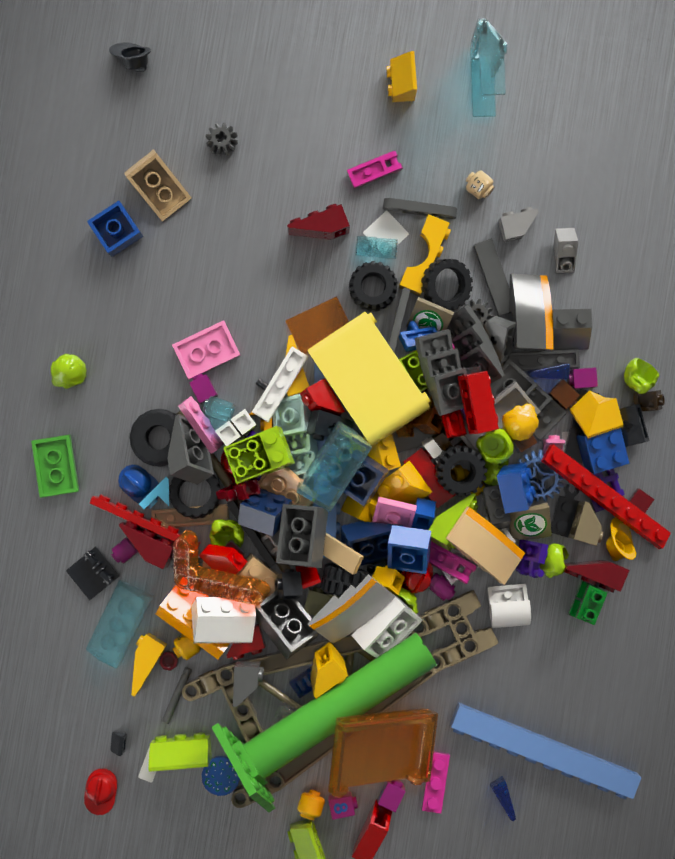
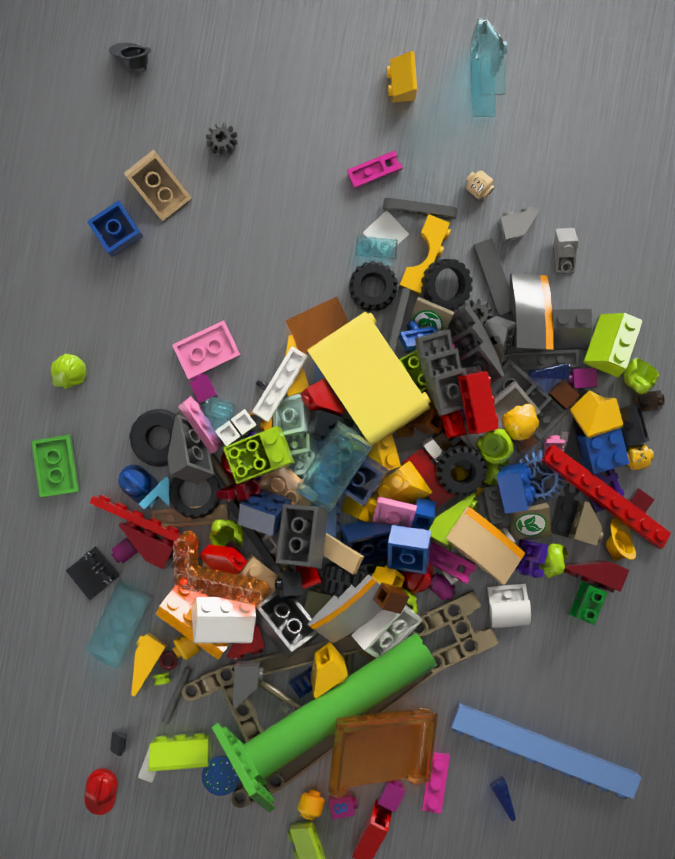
dark red slope [287,204,350,240] -> none
none -> lime bush [152,672,171,686]
none -> reddish brown brick [373,582,409,614]
none -> lime slope [583,313,642,378]
none -> yellow head [626,444,654,470]

